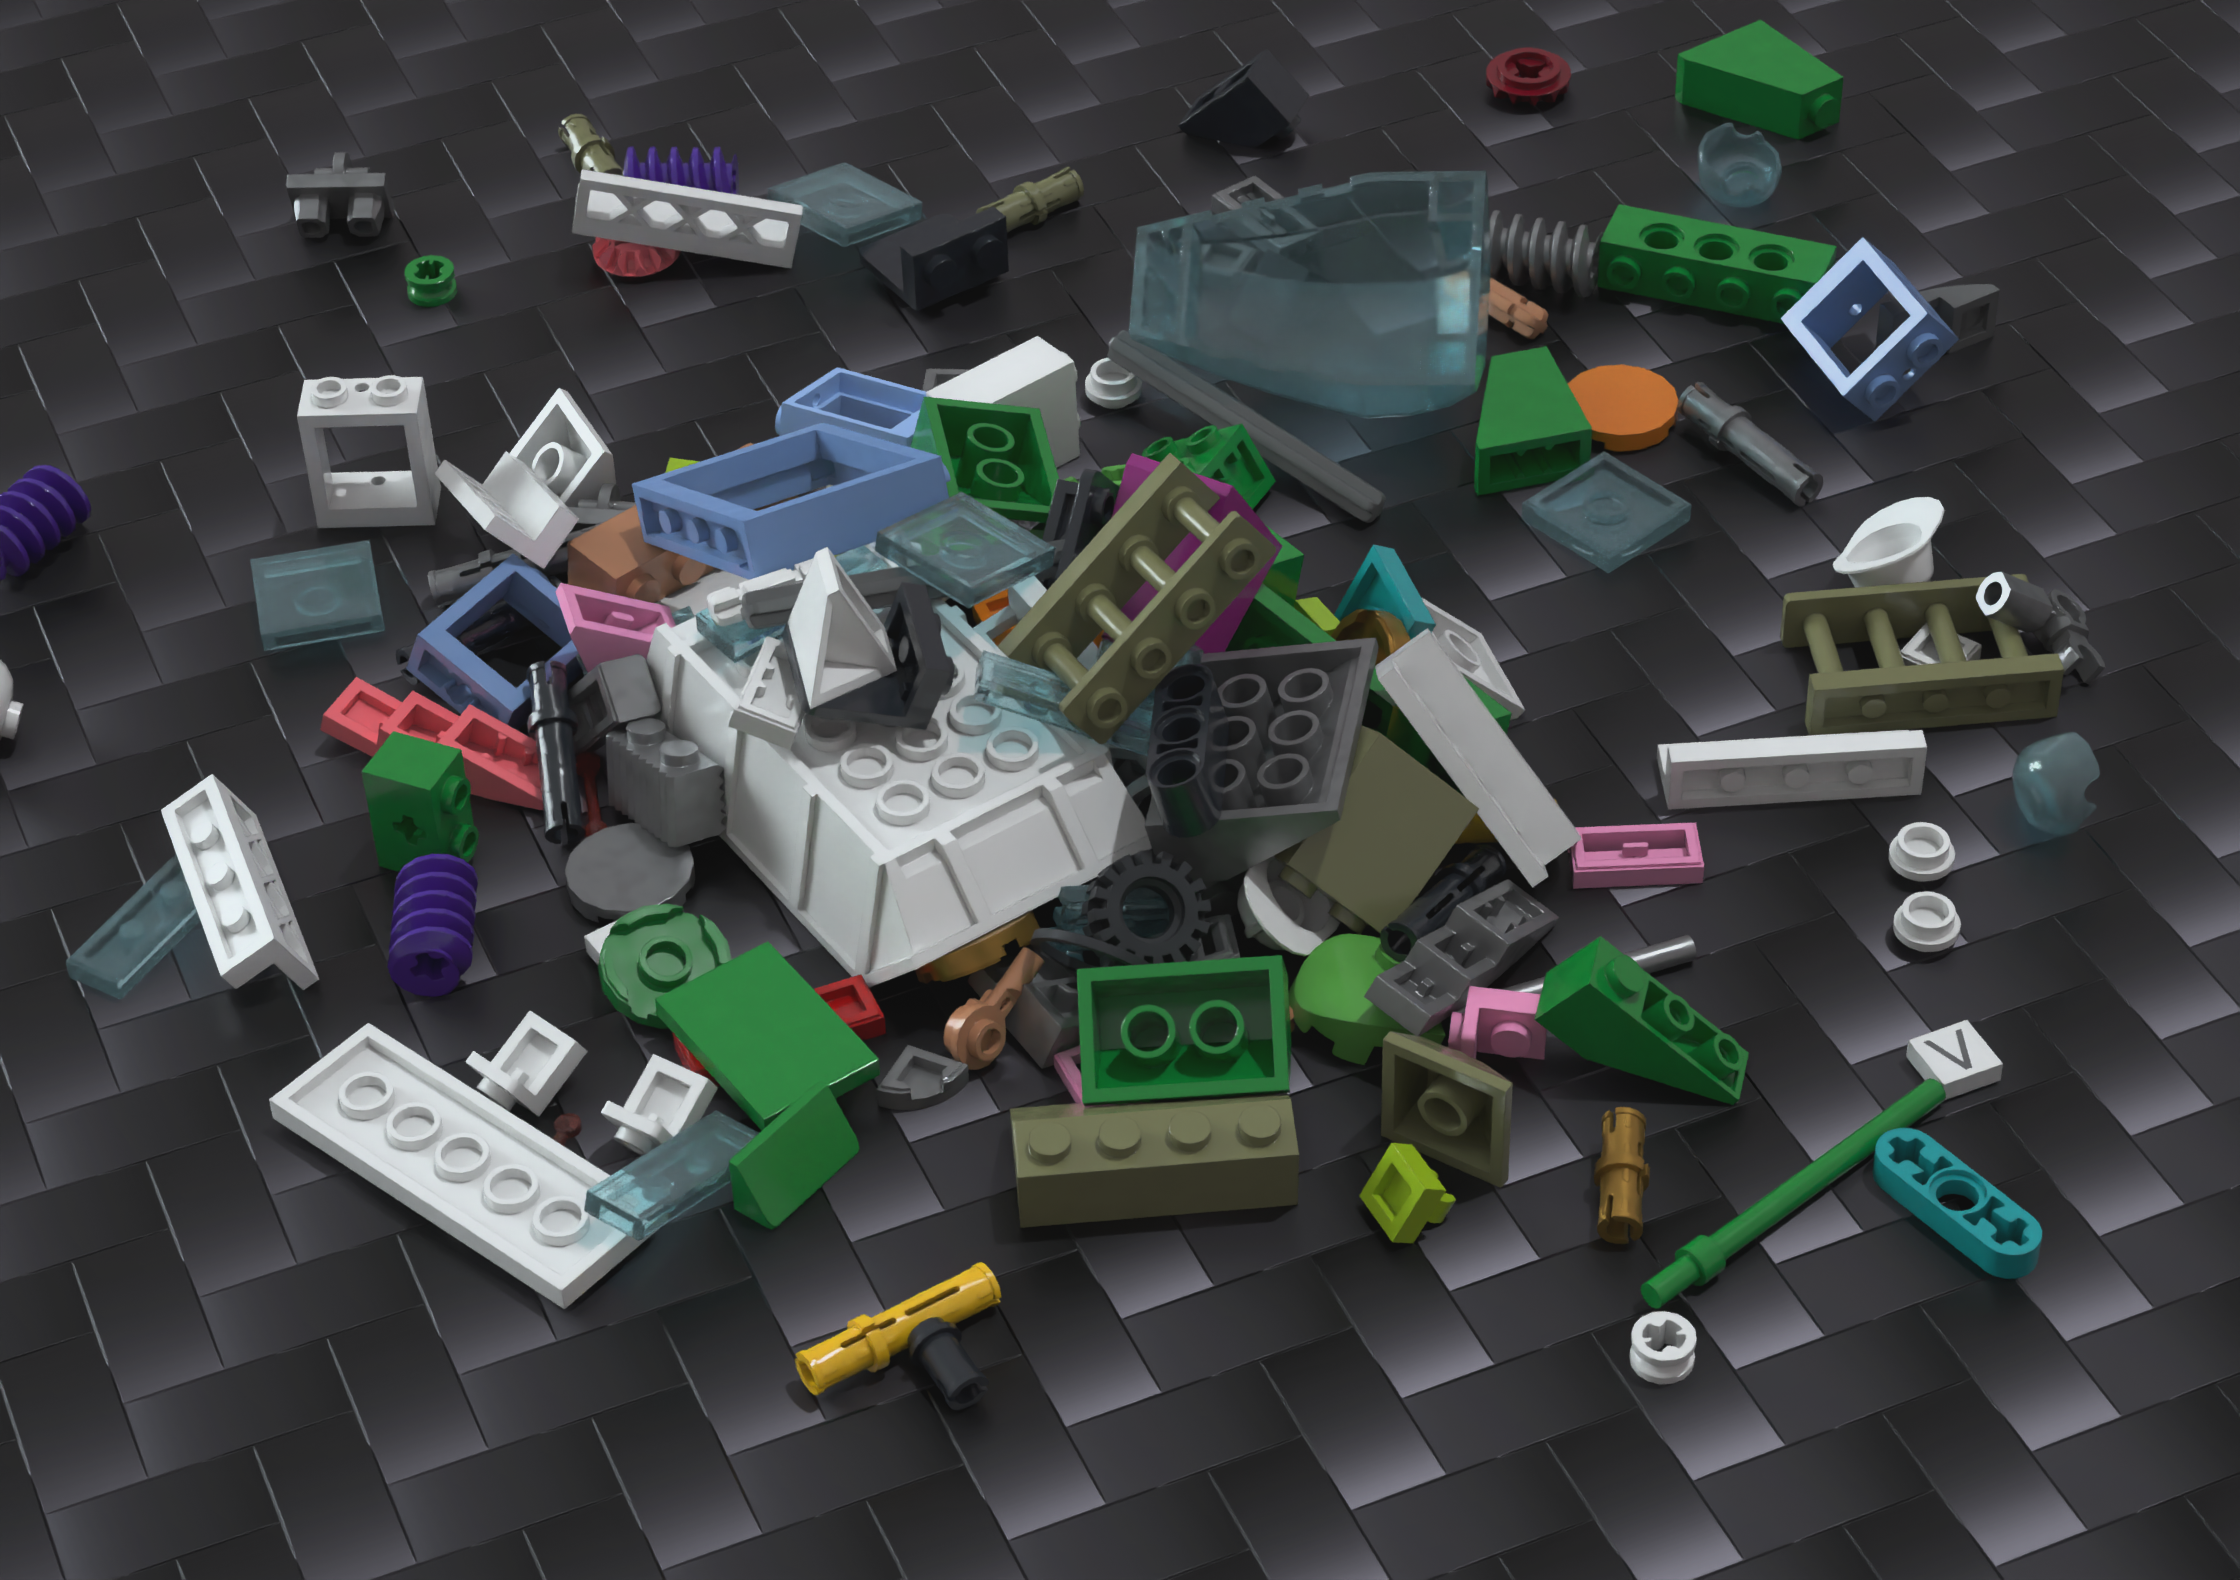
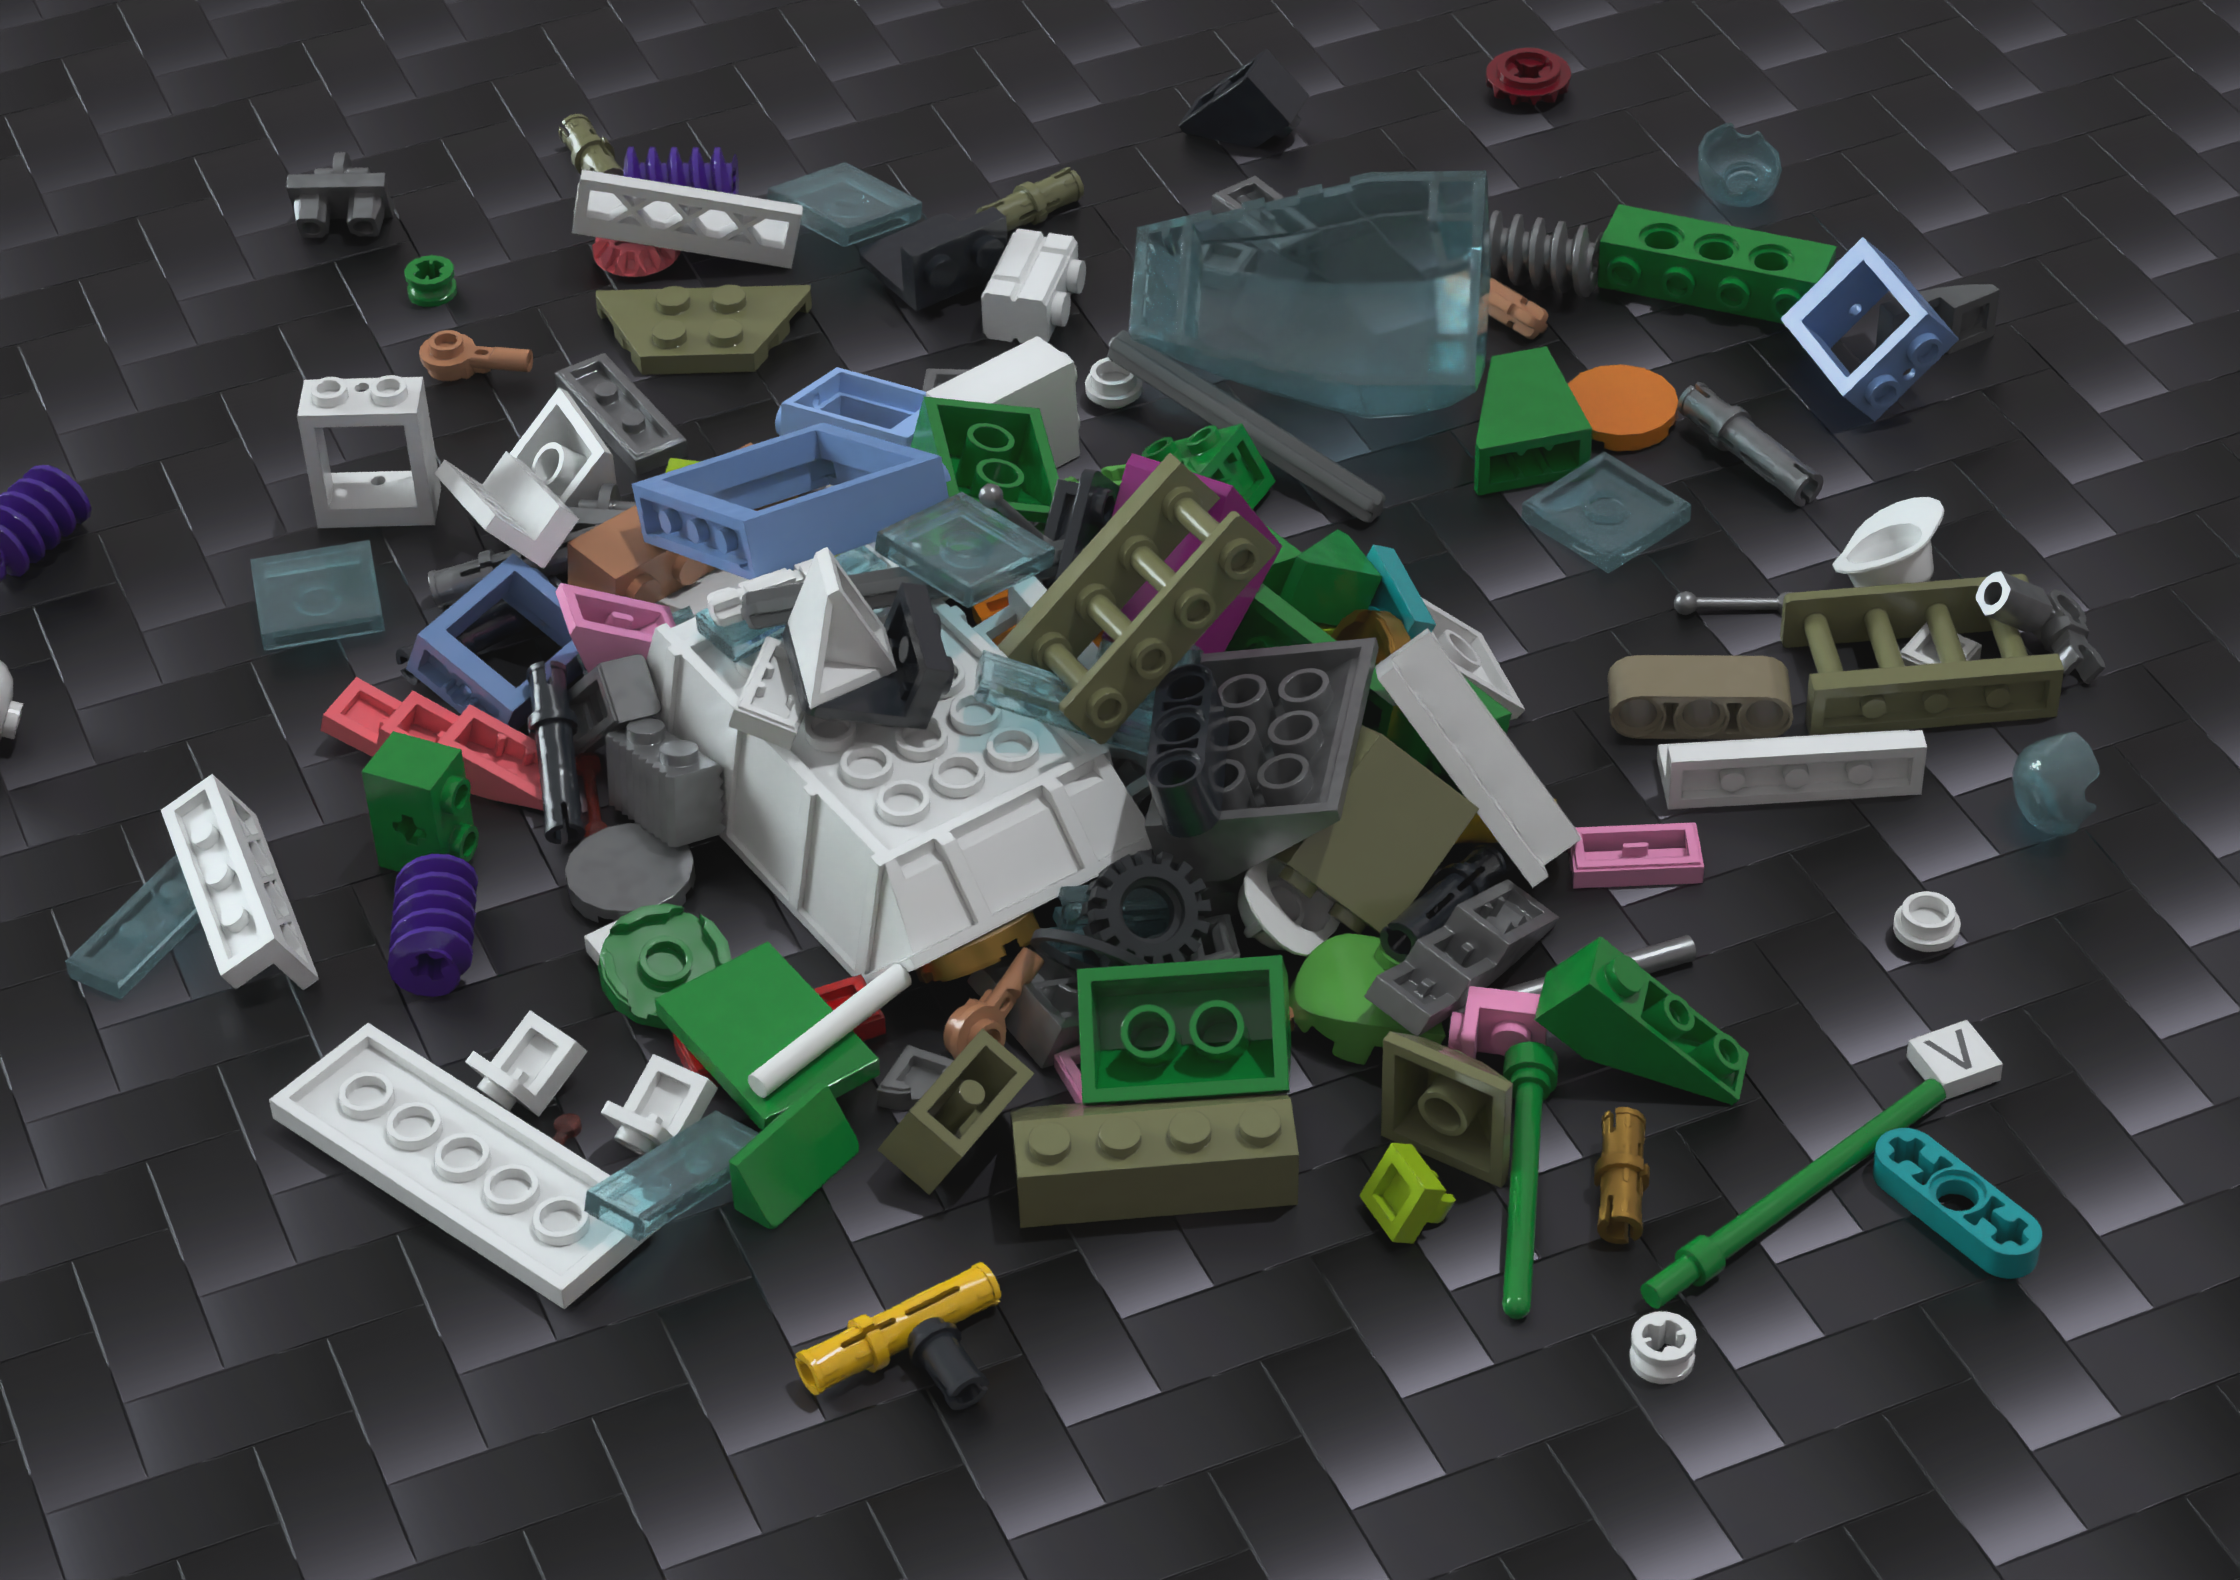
green slope [1675,20,1844,140] -> none
white plate [1889,822,1955,882] -> none
none -> nougat plate [419,330,533,381]
none -> flat silver tile [555,353,688,476]
none -> olive wing [595,284,812,375]
none -> white bar [748,963,912,1098]
none -> olive brick [877,1028,1034,1195]
none -> flat silver hinge [979,483,1052,544]
none -> white brick [981,228,1086,344]
none -> green slope [1279,529,1382,626]
none -> green piece [1502,1042,1559,1319]
none -> dark tan beam [1607,655,1793,739]
none -> flat silver hinge [1674,591,1794,615]

